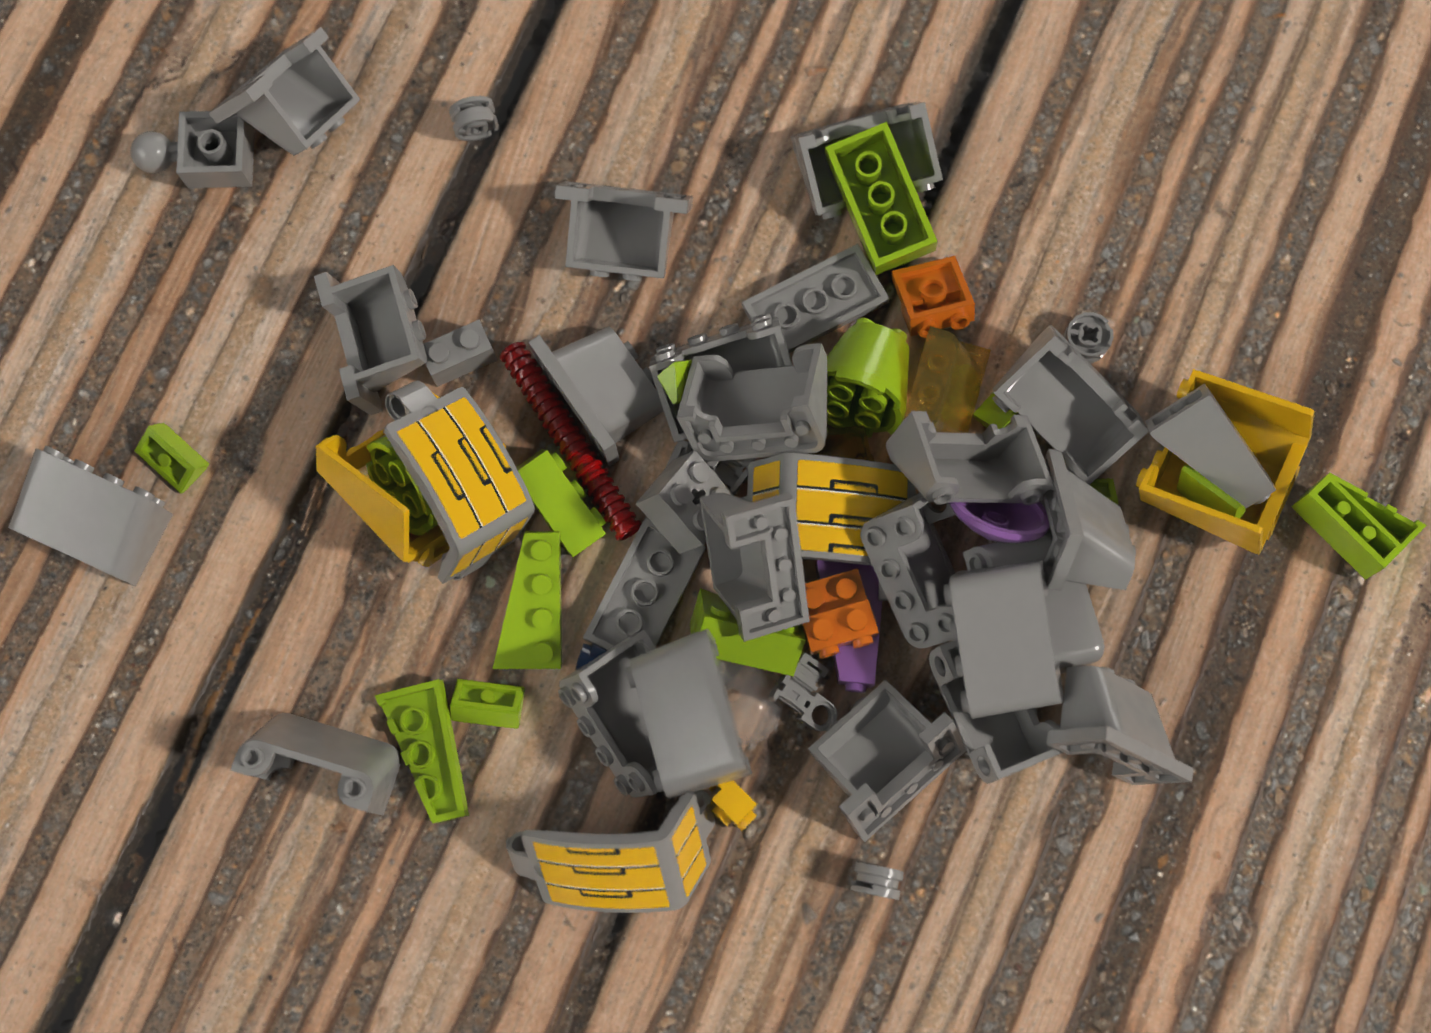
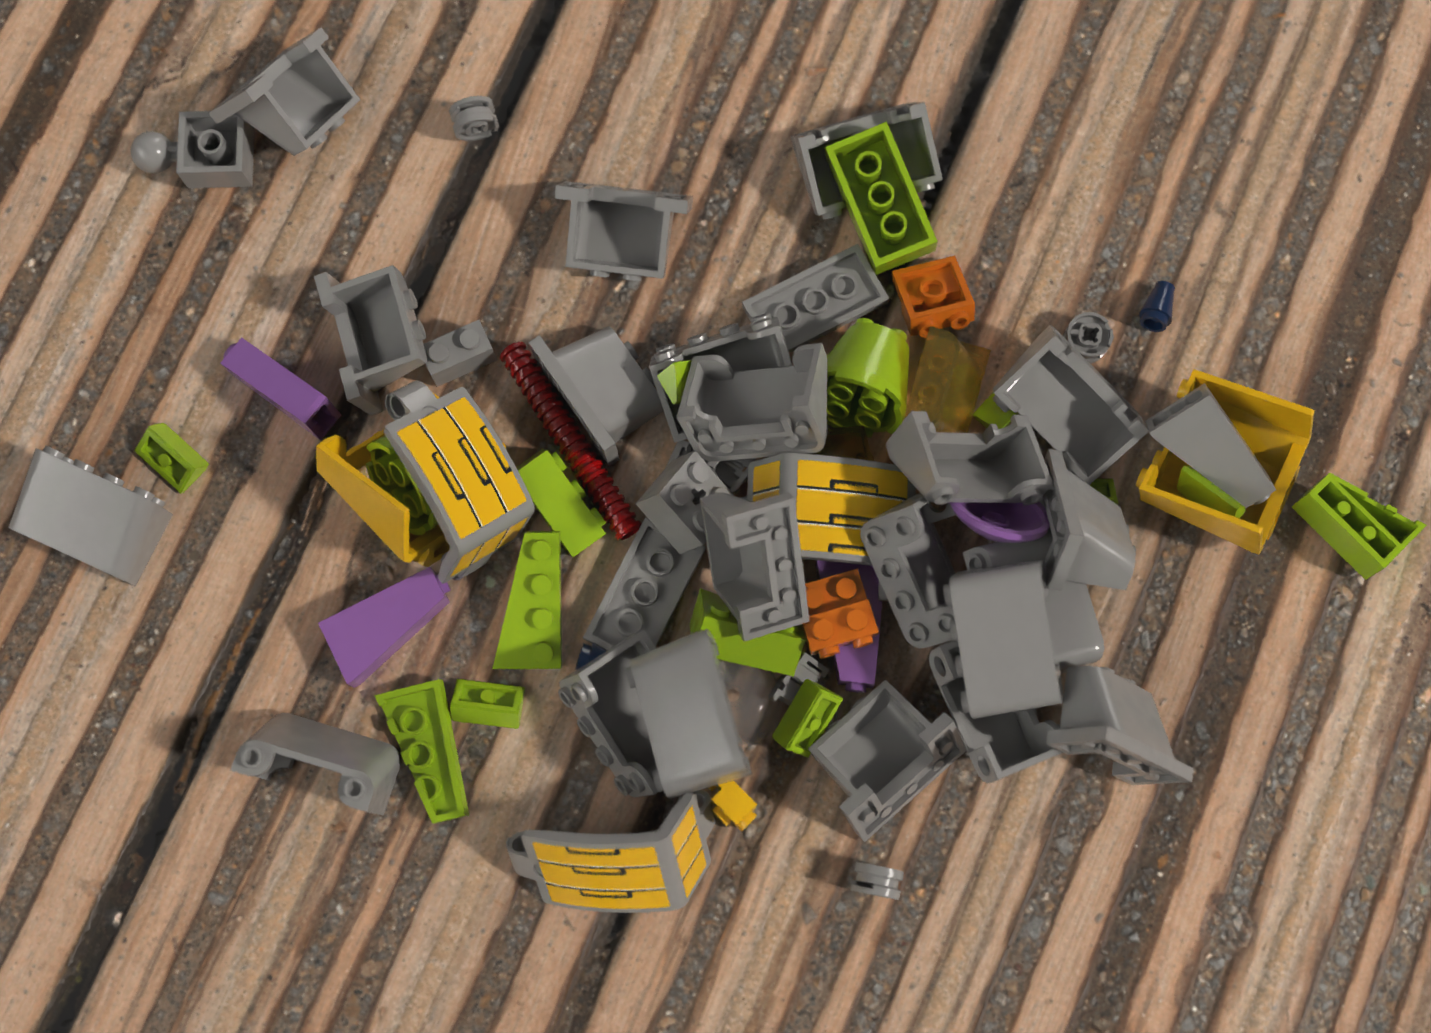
none -> medium lavender slope [221,337,341,441]
none -> medium lavender slope [318,567,451,688]
none -> lime slope [772,679,844,758]
none -> dark blue cone [1139,281,1175,332]

